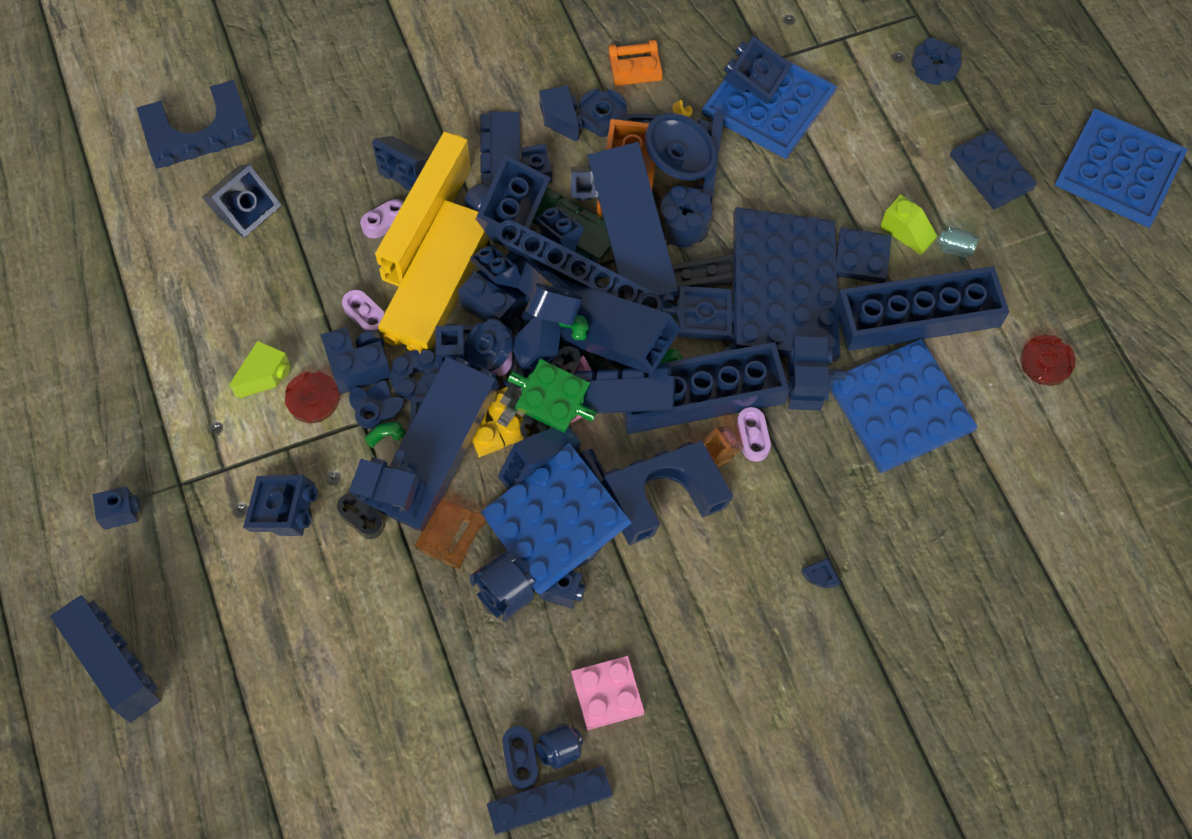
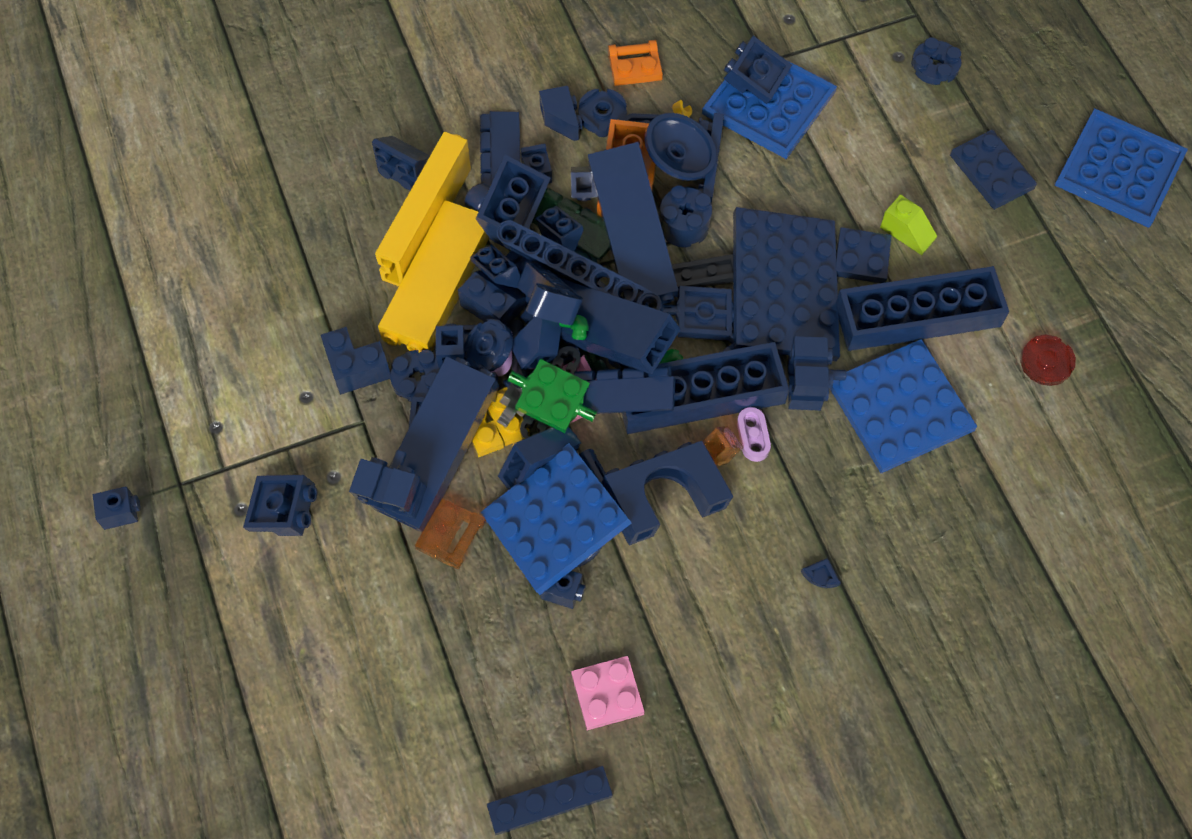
dark blue brick [50,595,160,723] -> none
dark blue arch [137,80,254,169] -> none
dark blue slope [202,164,281,237] -> none
lime slope [229,341,290,398] -> none
clear red tile [285,372,340,424] -> none
black beam [337,493,384,539] -> none
lavender plate [342,290,385,333] -> none
dark blue plate [349,380,404,429] -> none
dark blue tile [355,330,384,348] -> none
lavender plate [360,199,404,238] -> none
green arm [363,421,406,448] -> none
dark blue brick [469,551,535,622] -> none
dark blue plate [502,726,538,789] -> none
dark blue head [536,723,583,769] -> none
clear light blue brick [938,226,979,257] -> none

